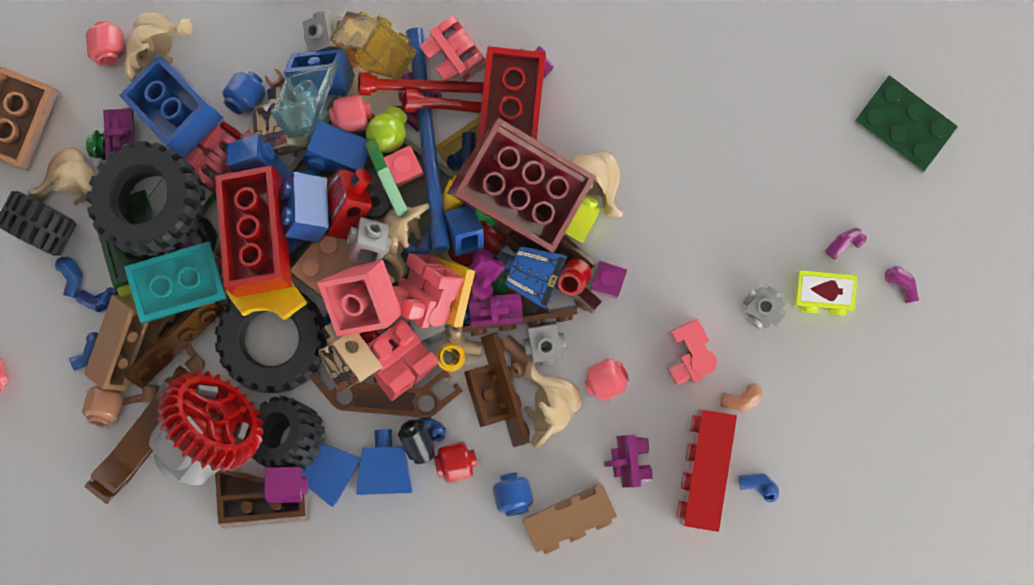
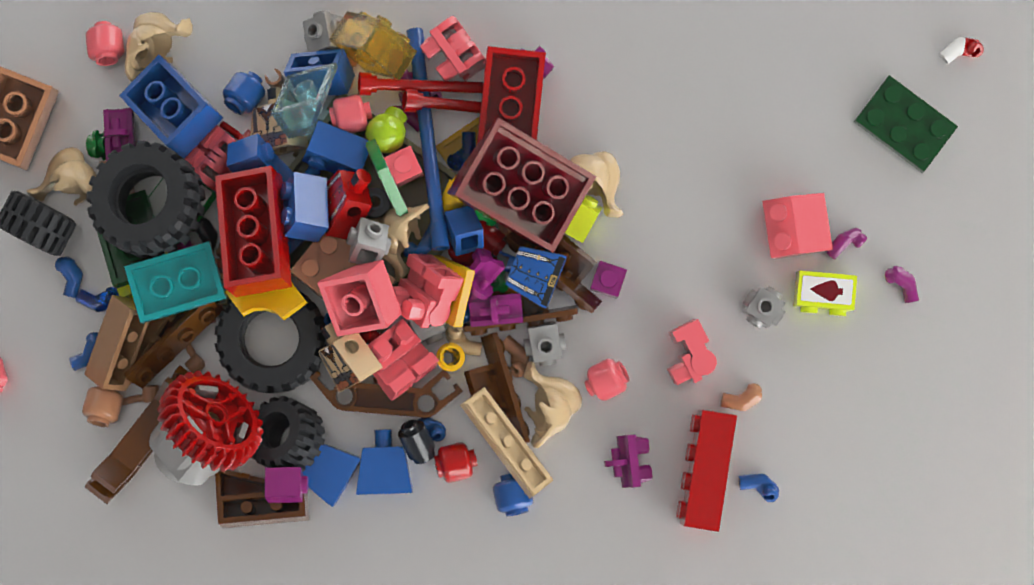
medium nougat wedge [522,483,617,554] -> none
red brick [557,259,591,296] -> none
none -> tan tile [460,387,554,499]
none -> coral slope [762,193,833,259]
none -> arm [939,37,984,64]

